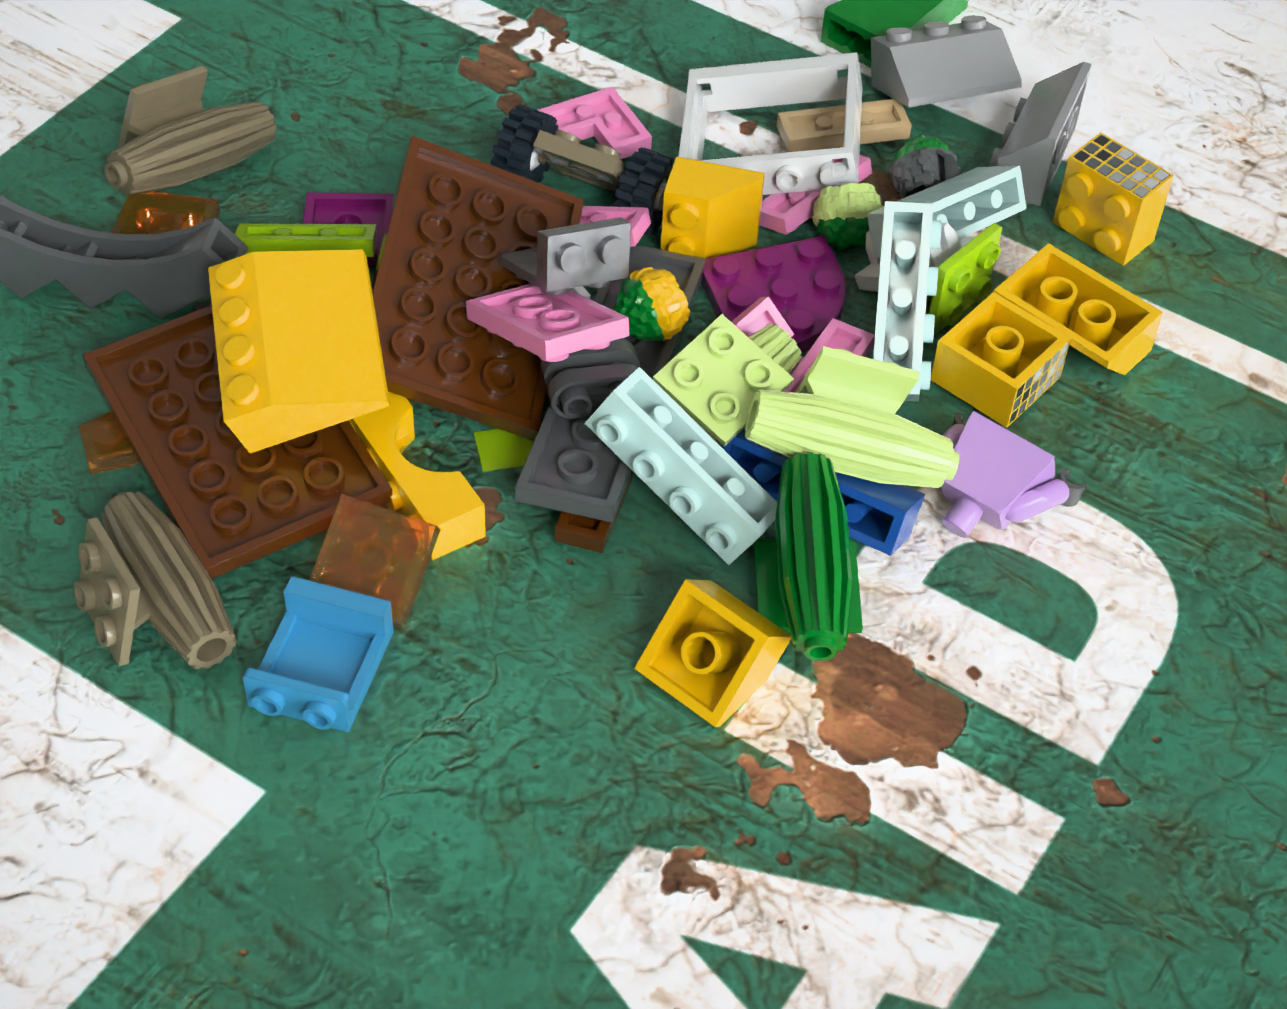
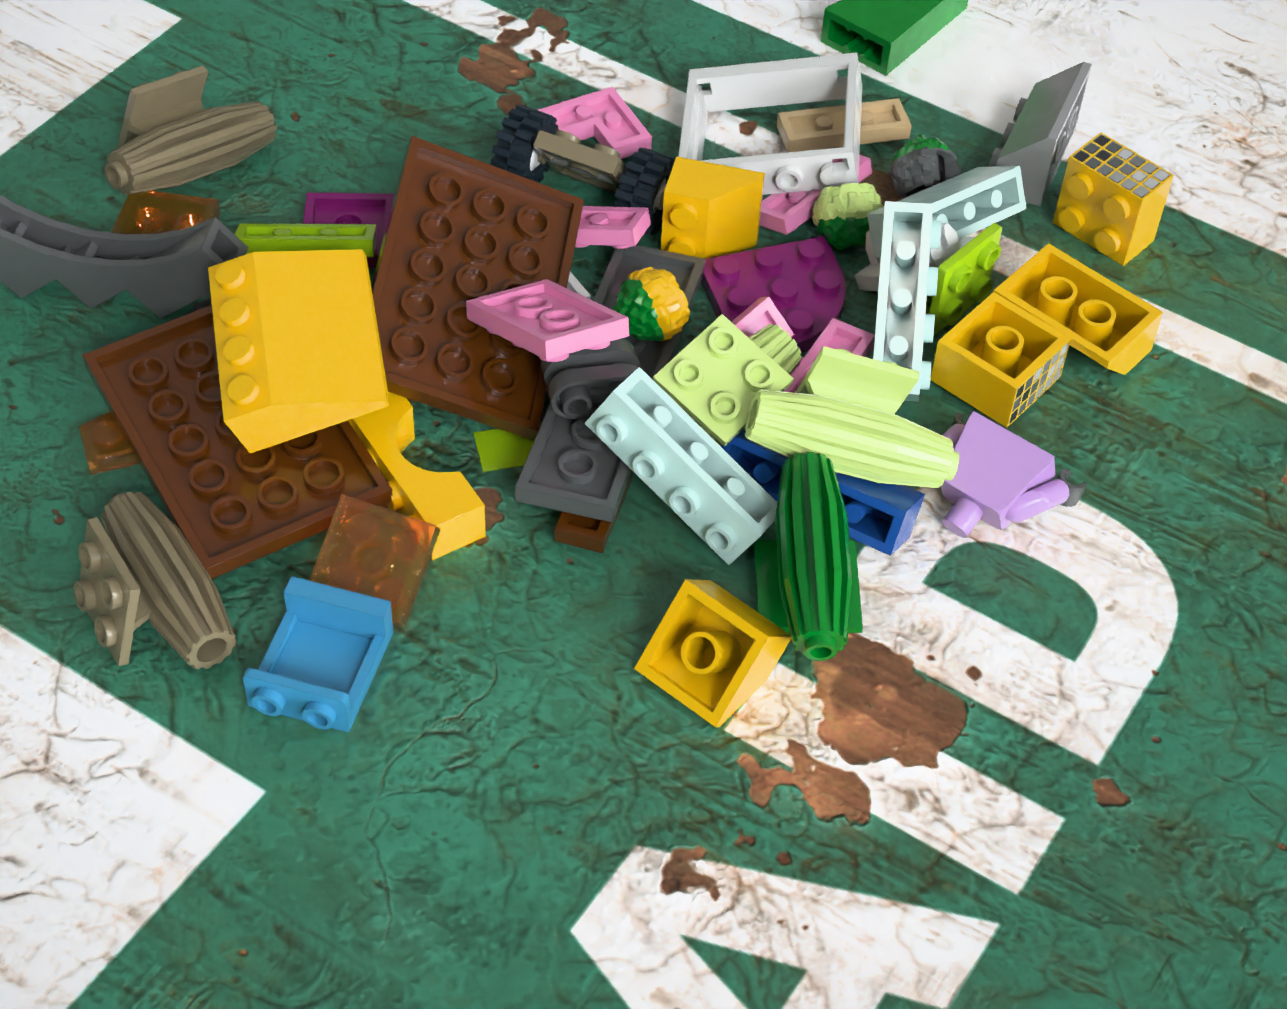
flat silver bracket [501,217,631,296] -> none
light grey slope [871,15,1022,108] -> none

